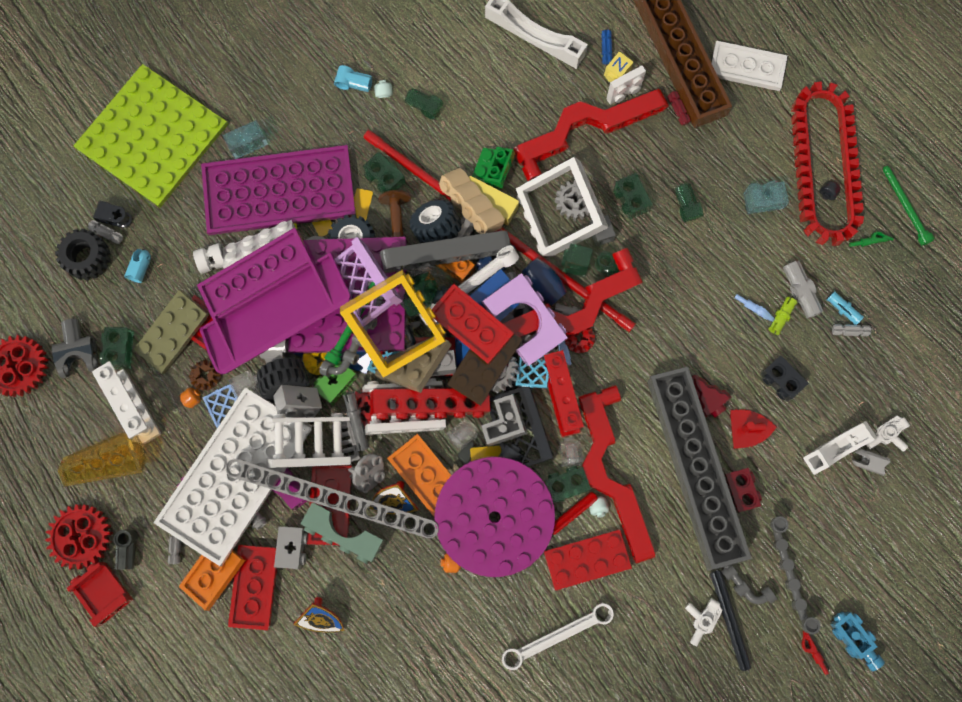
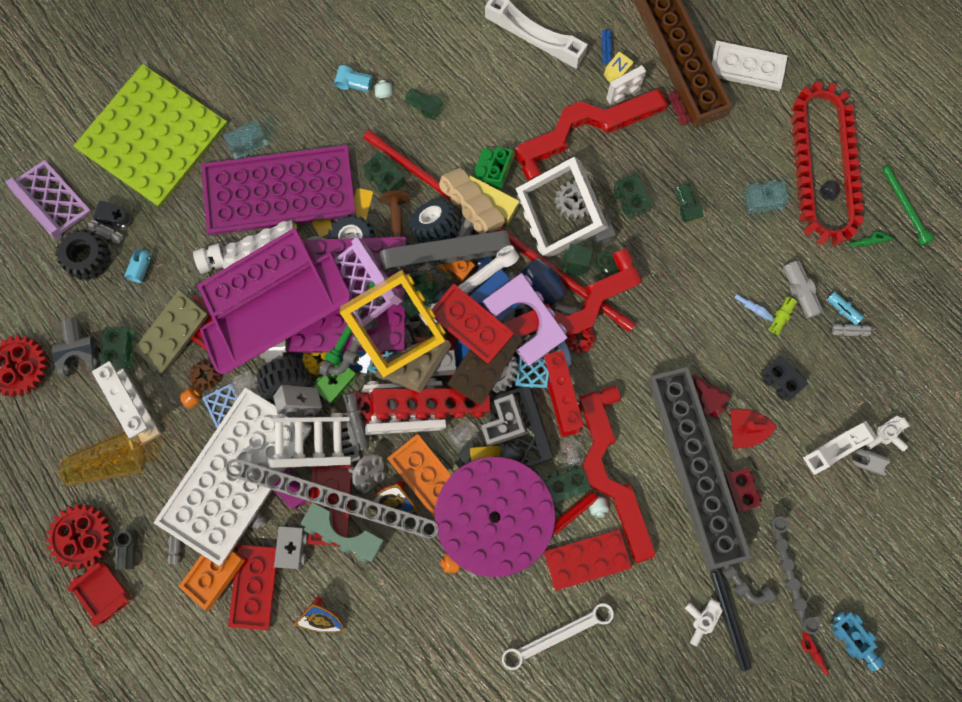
none -> lavender fence [5,160,91,241]

